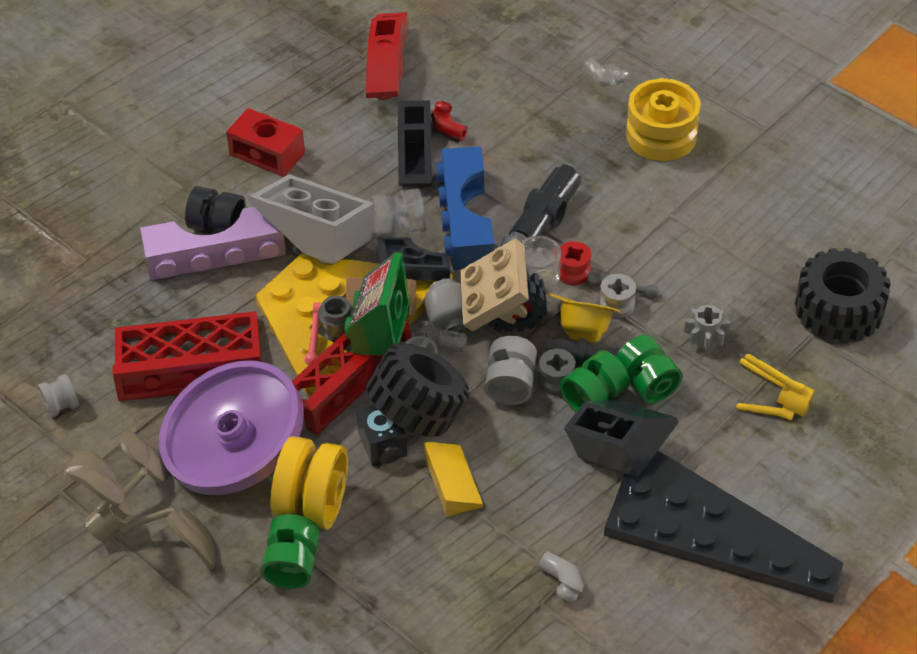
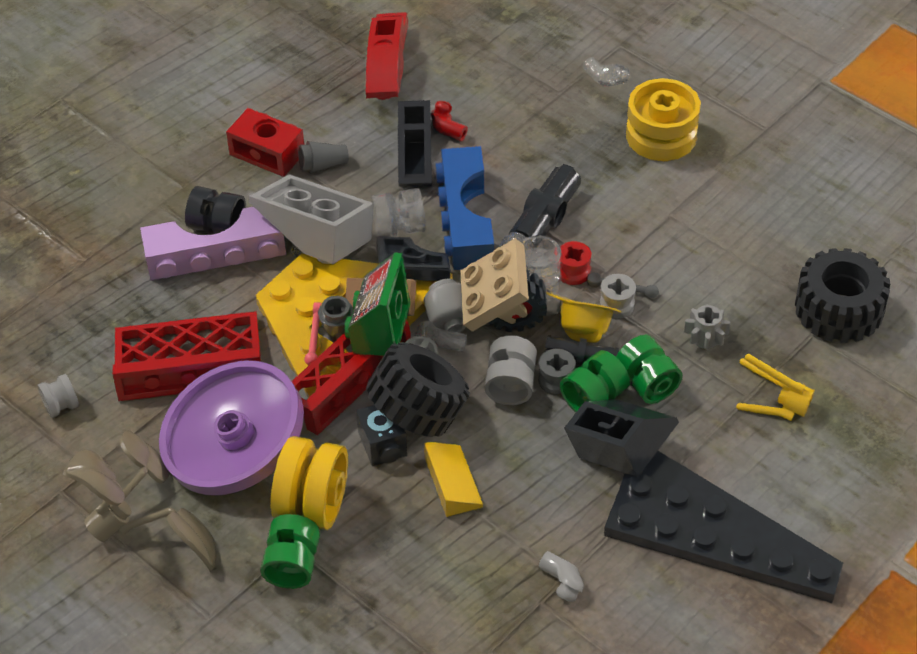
none -> dark grey cone [298,141,349,174]

